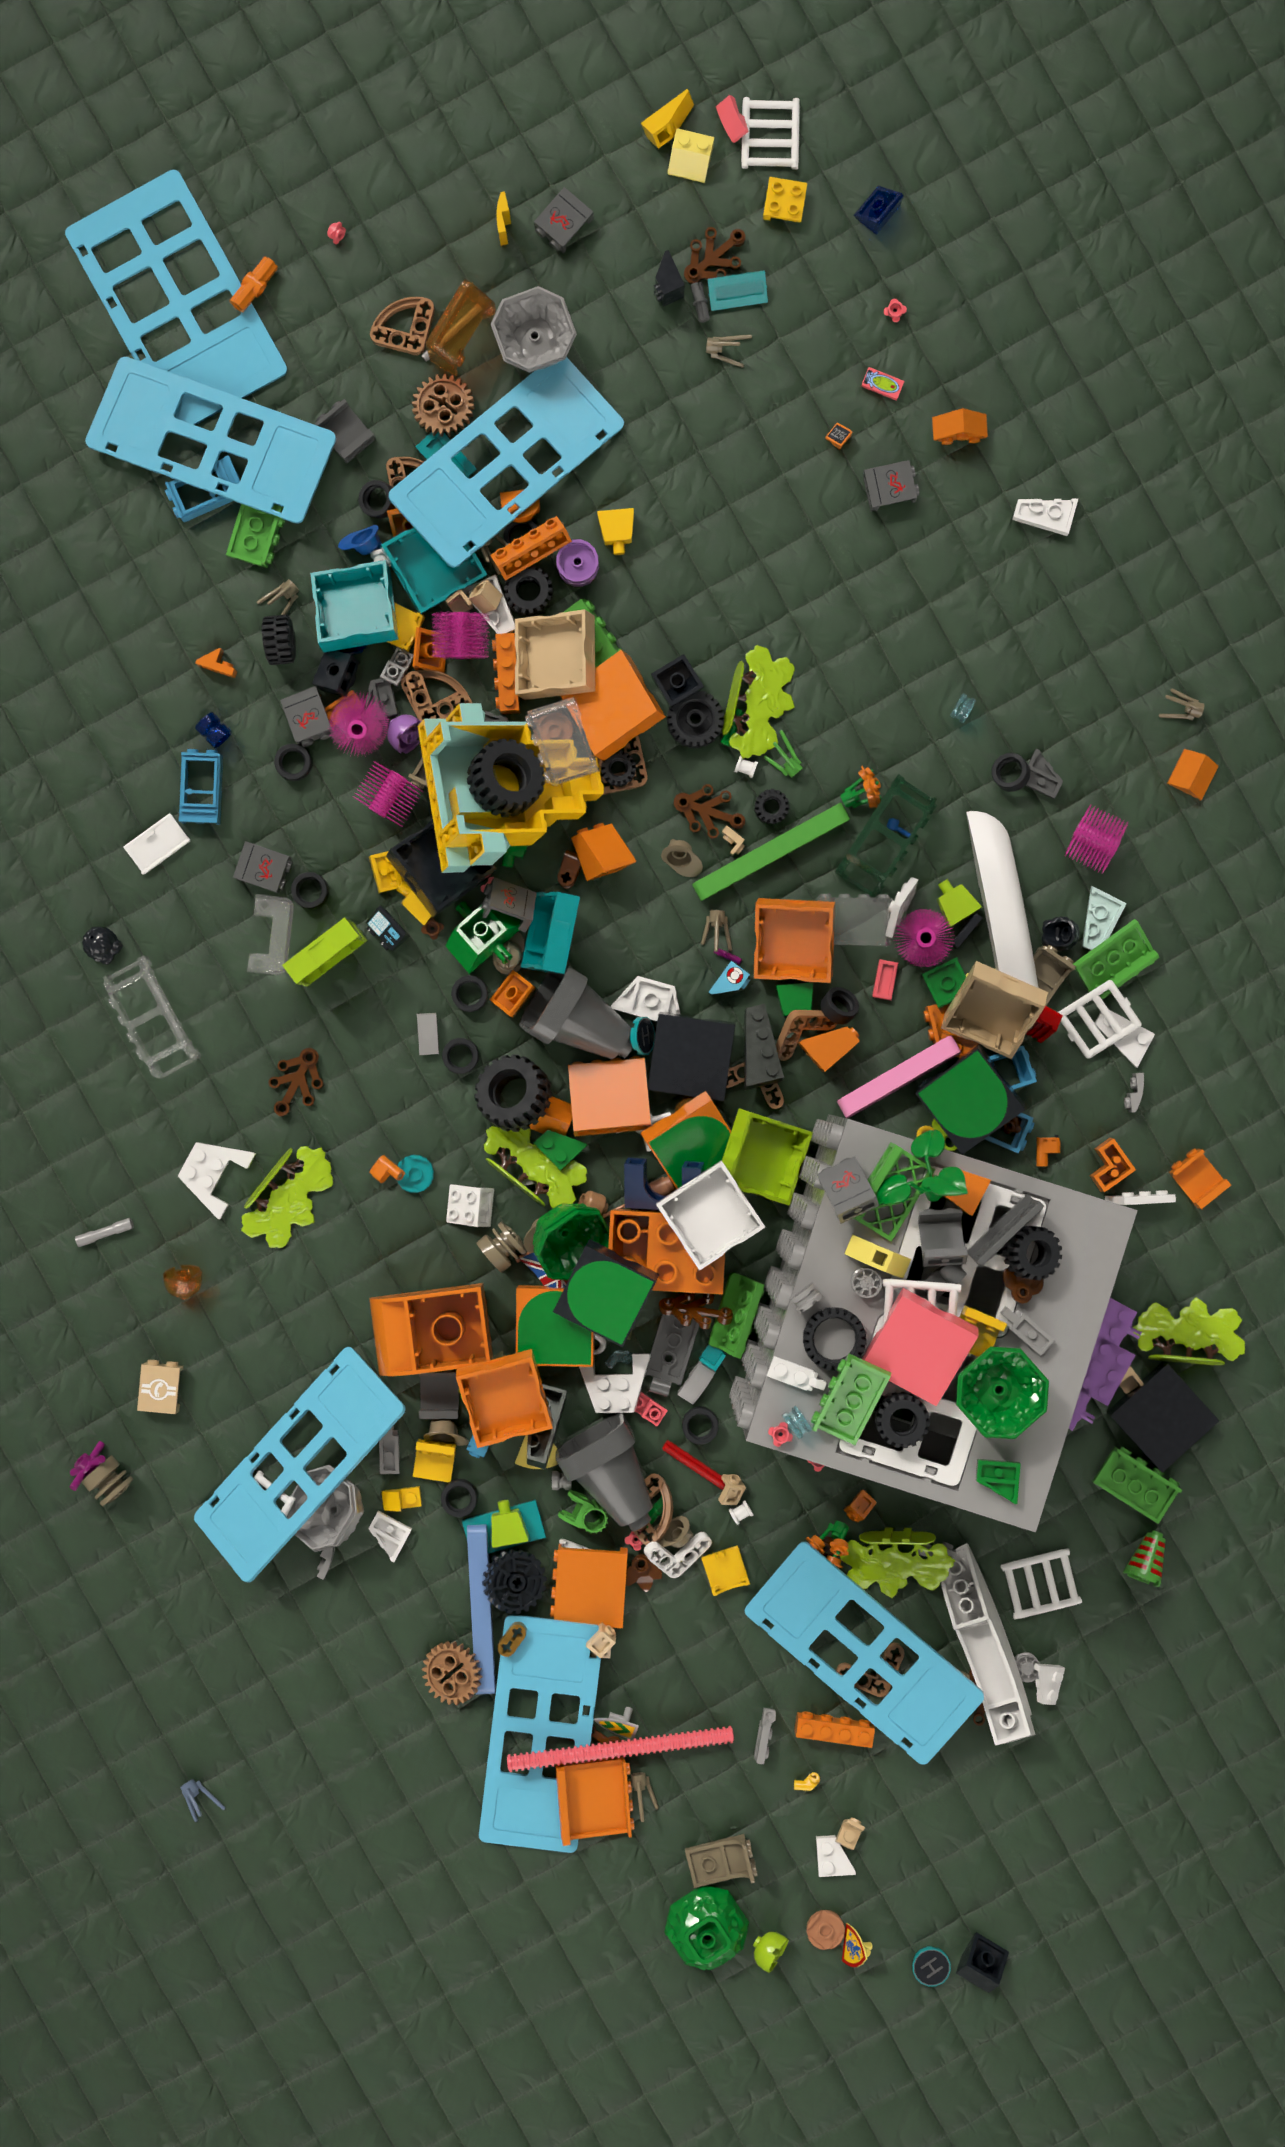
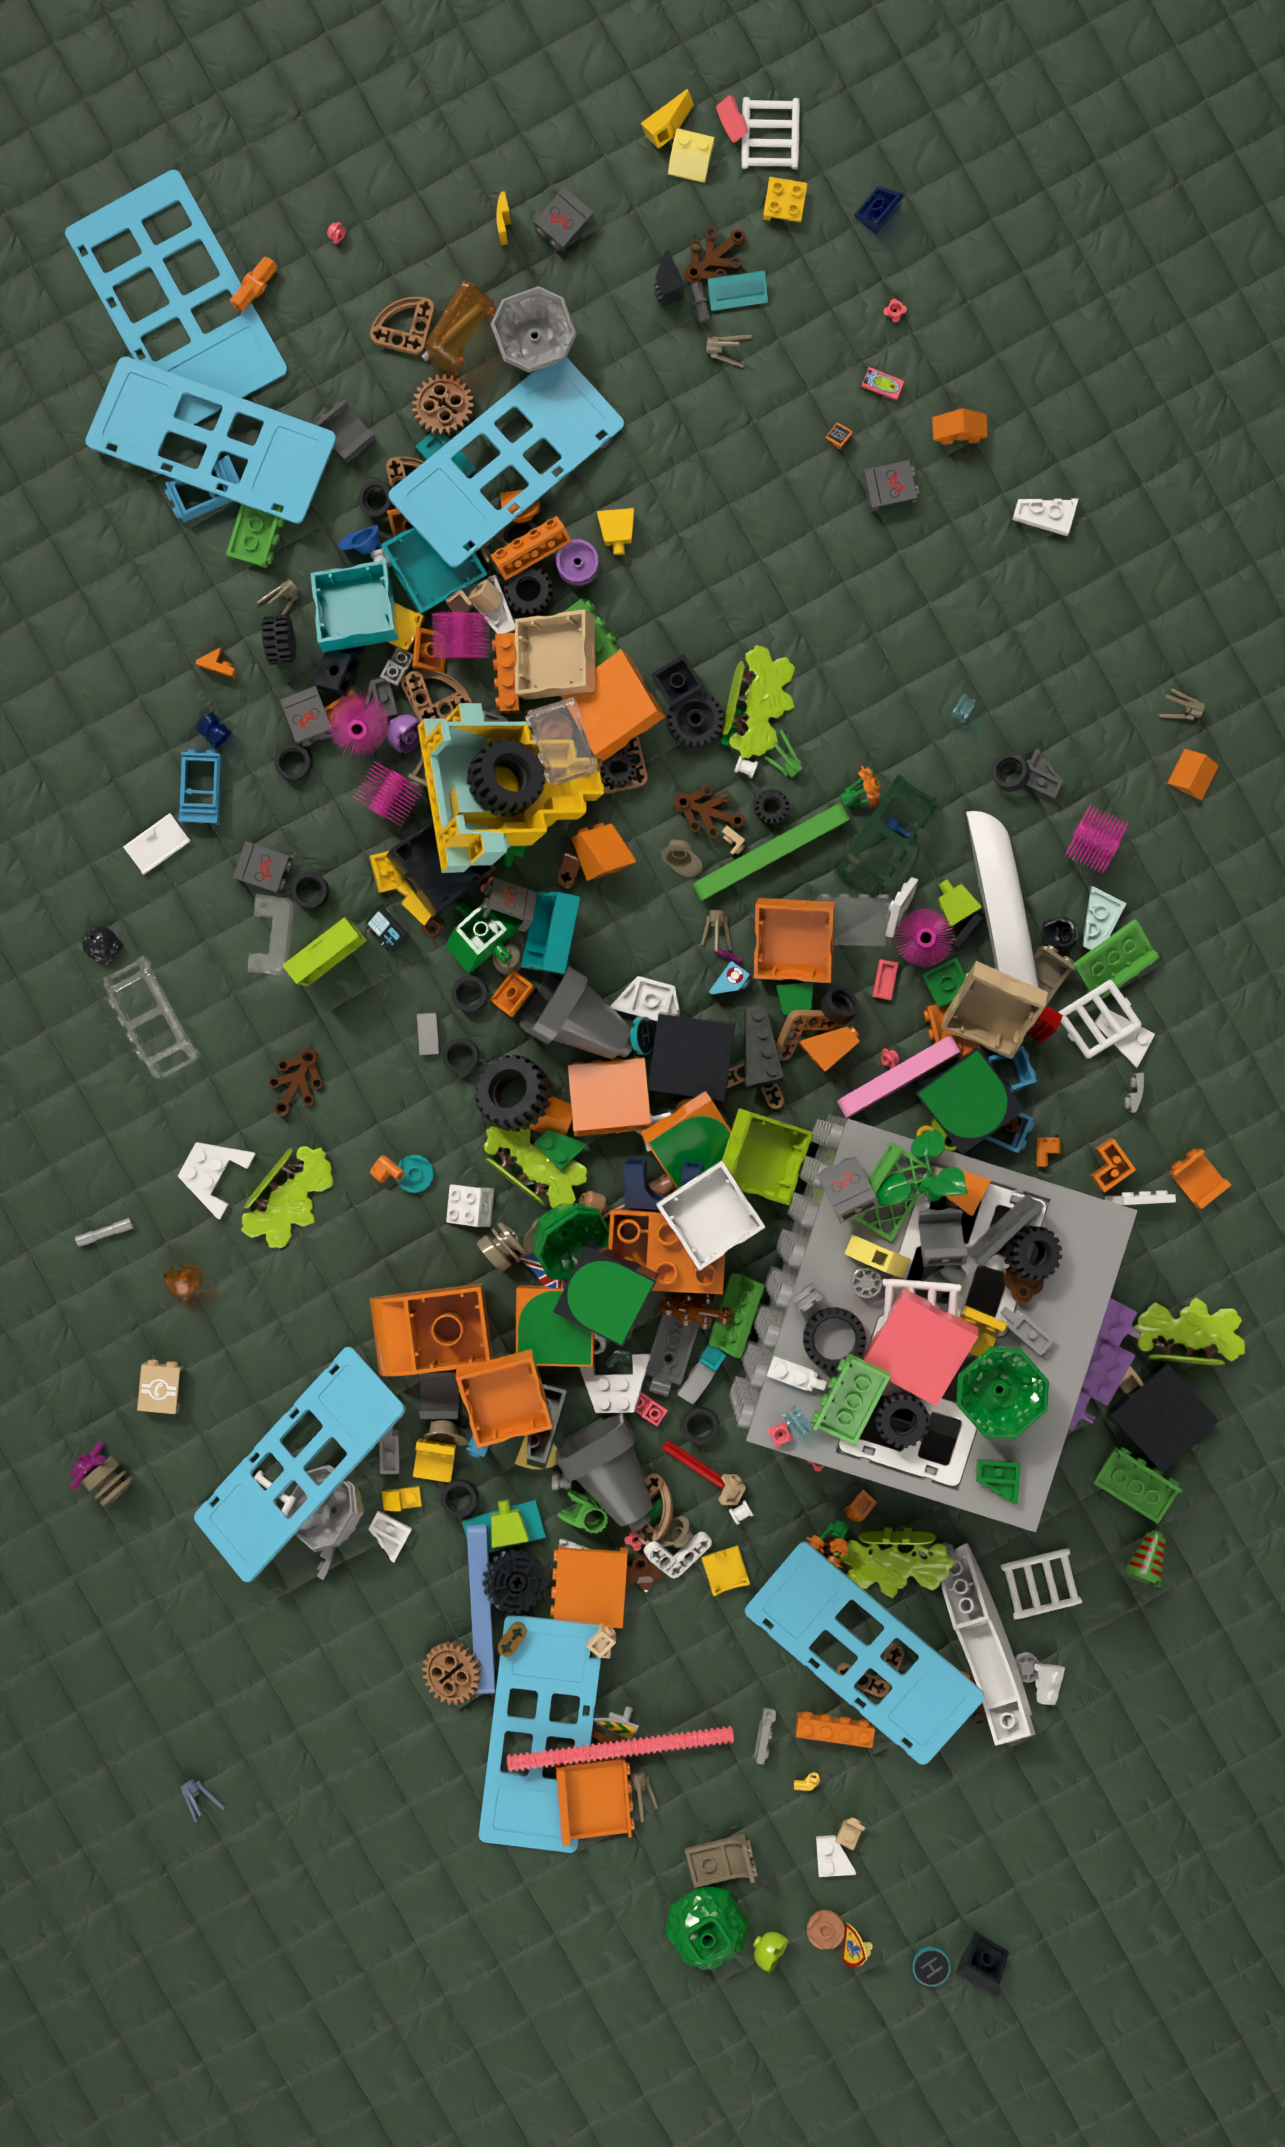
none -> coral plate [881,1048,899,1069]

